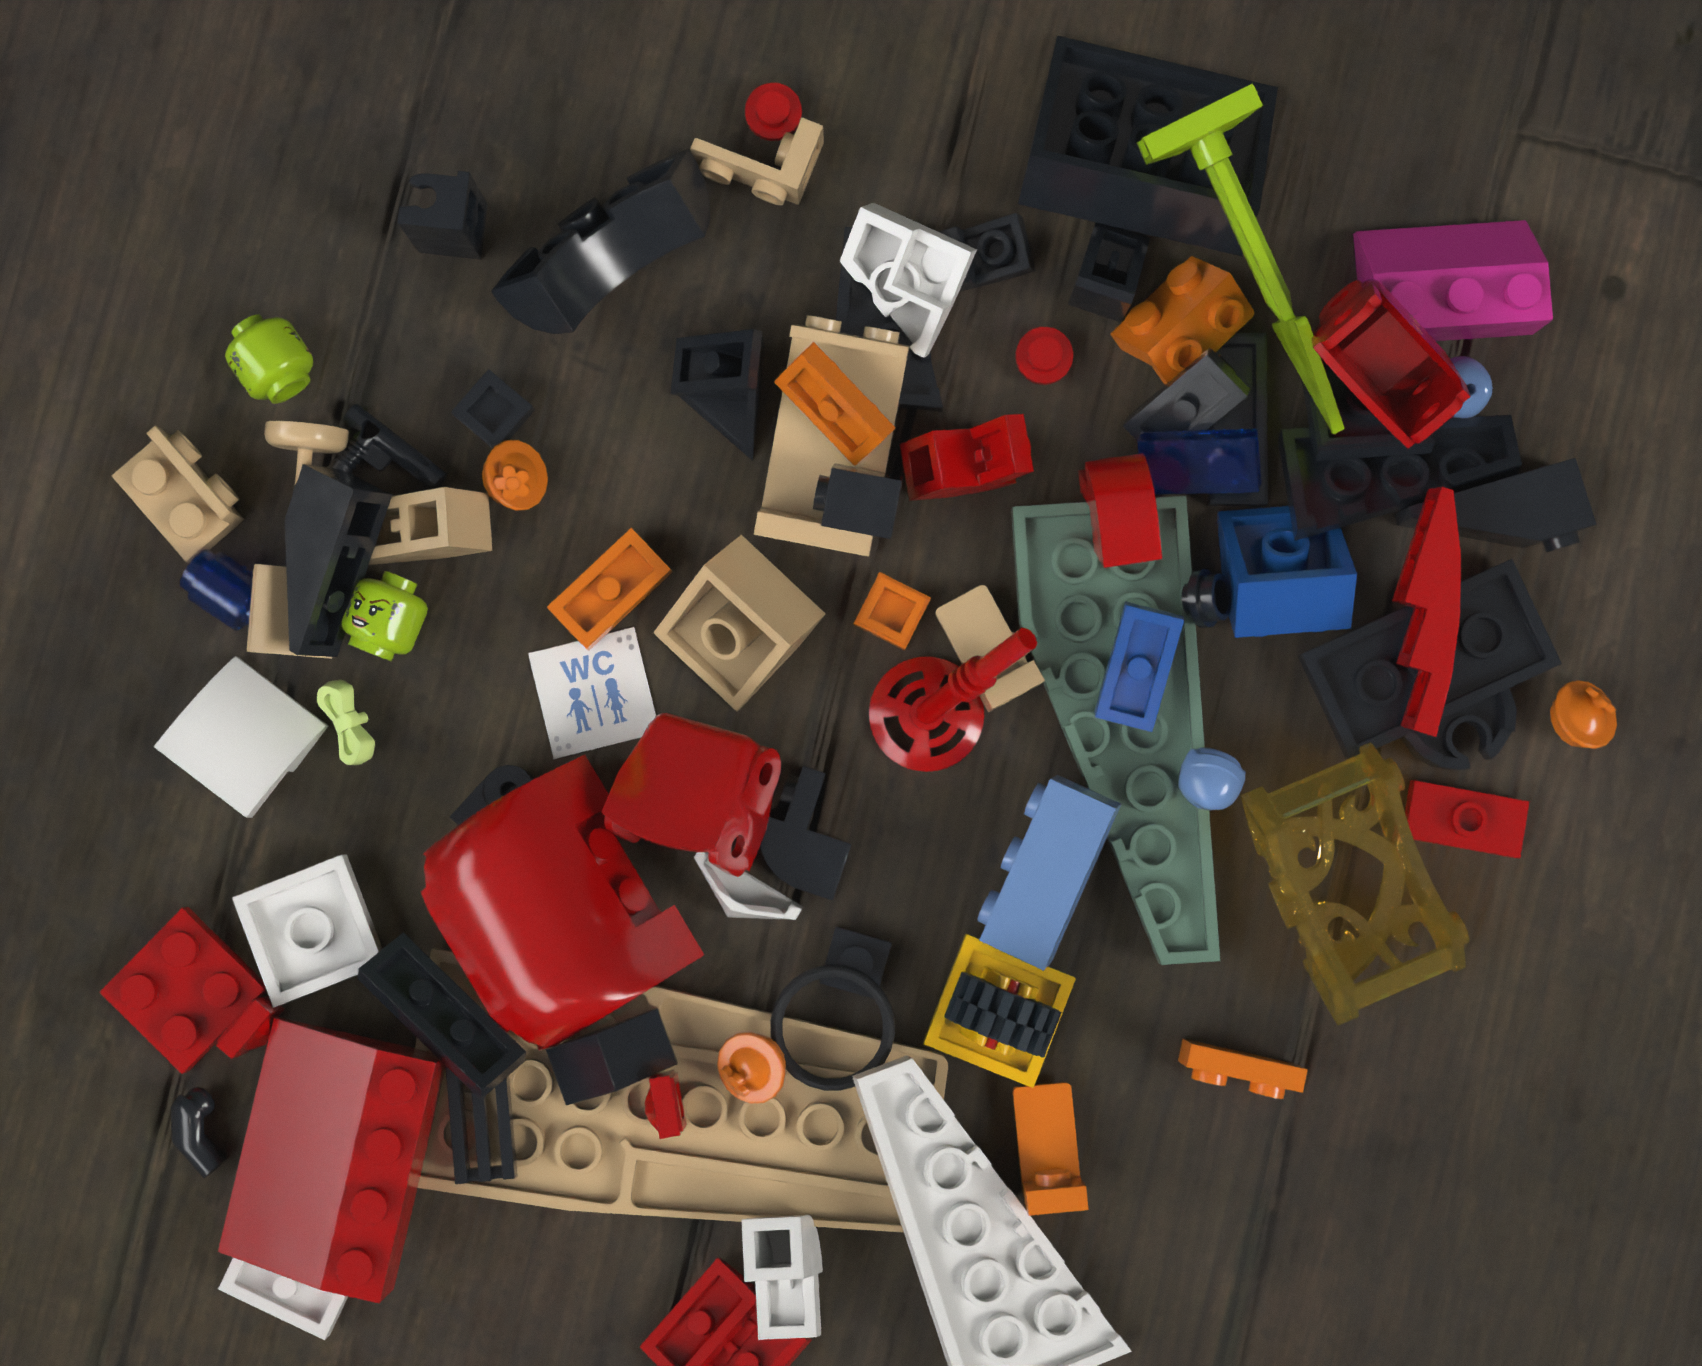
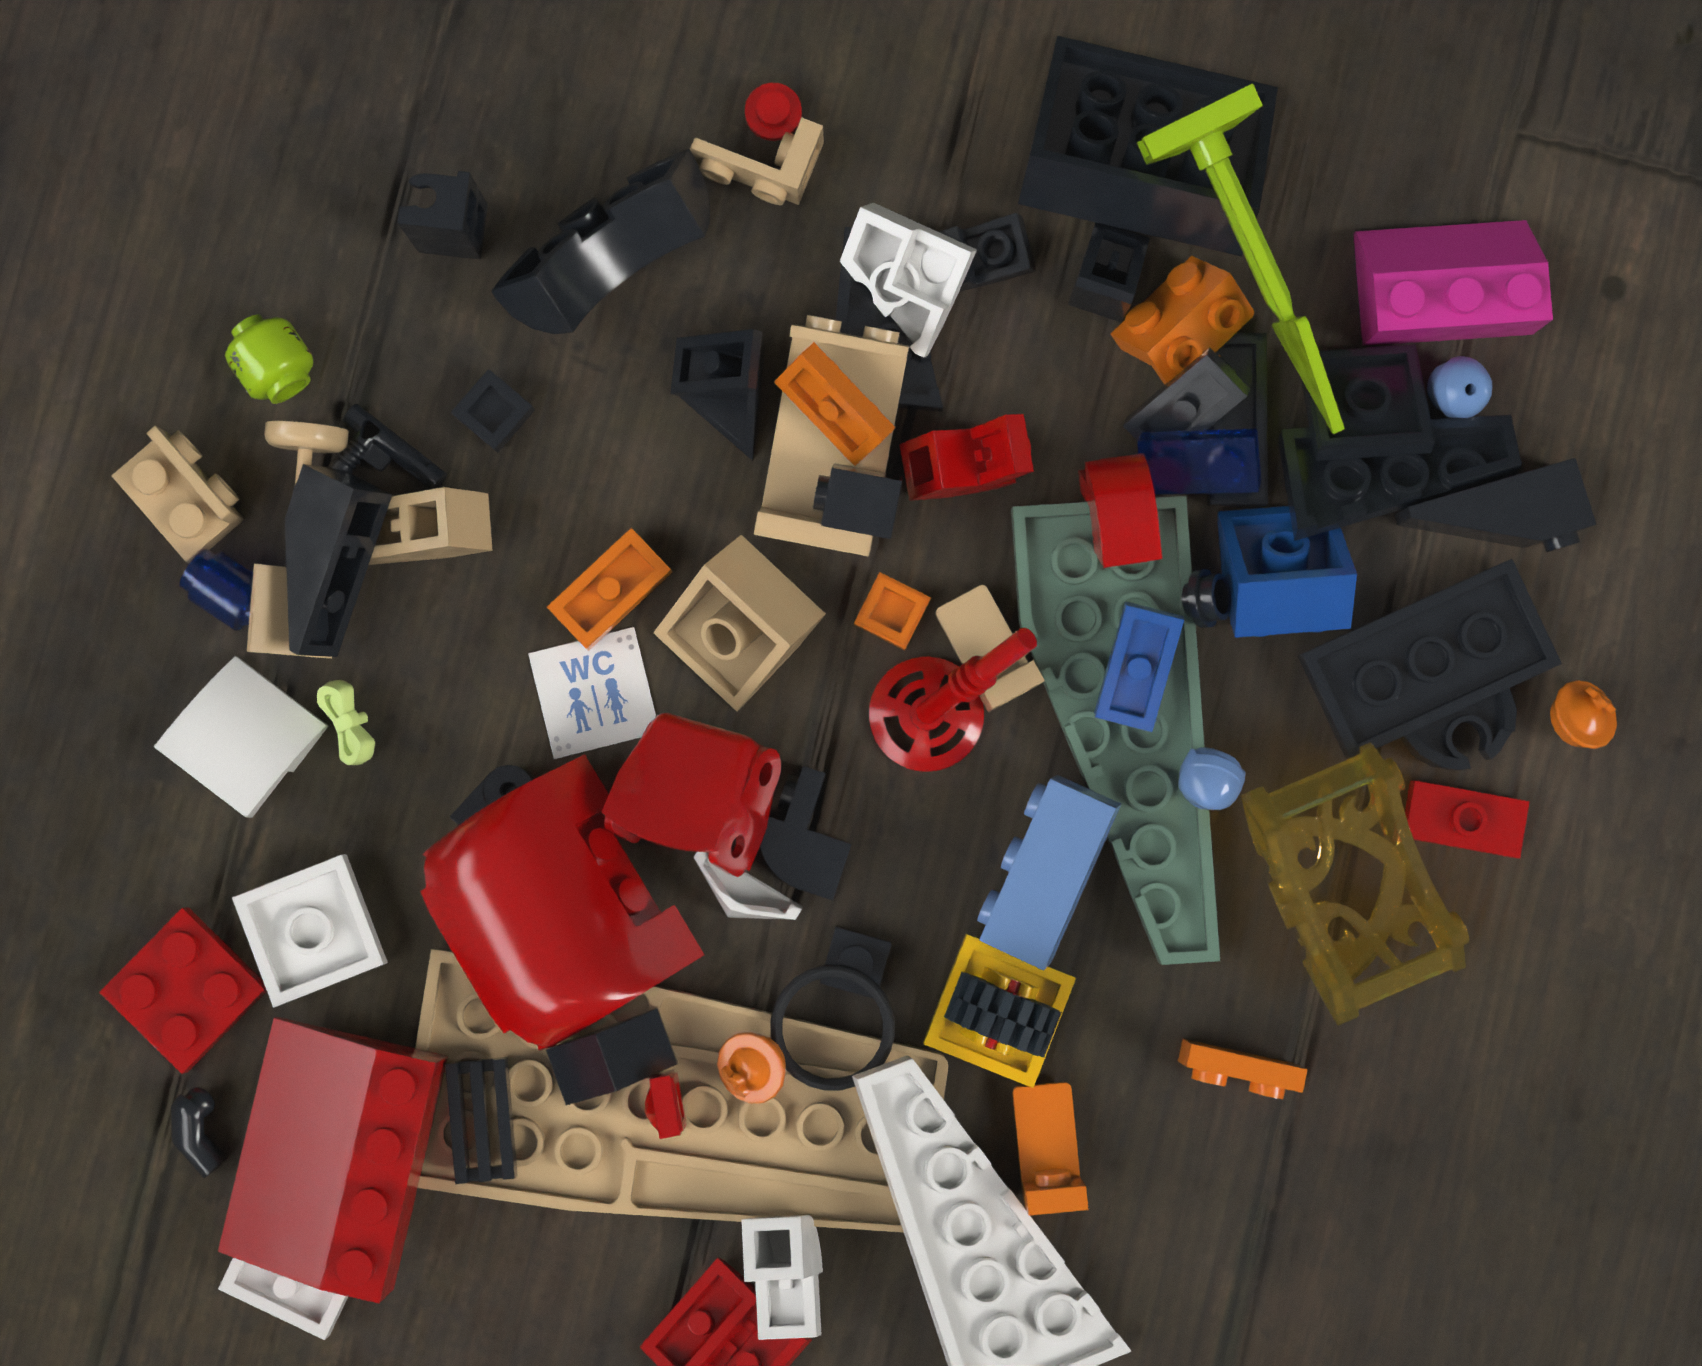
red tile [216,996,285,1059] -> none
lime head [342,571,428,661] -> none
black plate [358,933,526,1100] -> none
orange hat [482,440,548,511] -> none
red plate [1015,327,1073,385] -> none
red piece [1311,279,1471,449] -> none
red slope [1392,487,1461,737] -> none

